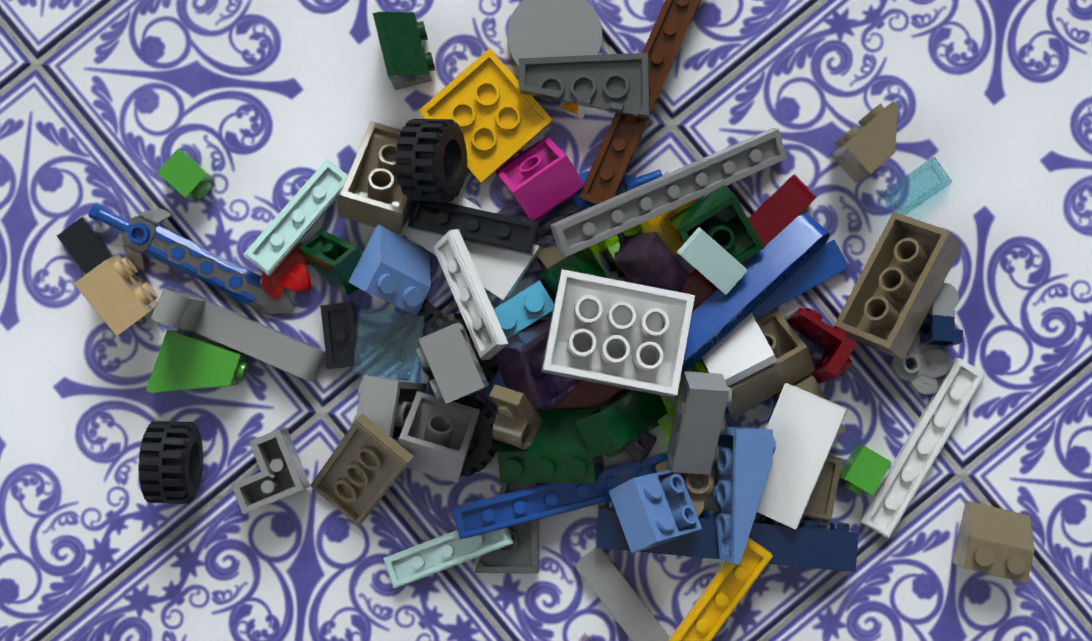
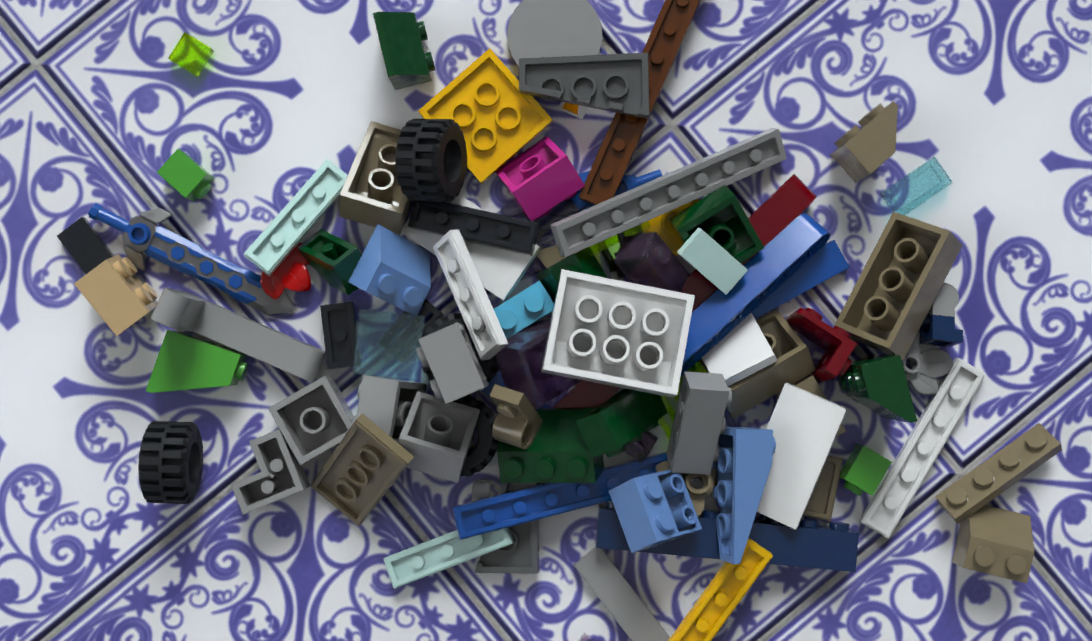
none -> clear neon green tile [168,32,214,77]
none -> light grey brick [268,375,355,465]
none -> light grey hand [471,479,490,502]
none -> dark green slope [837,355,917,423]
none -> dark tan plate [935,423,1062,525]

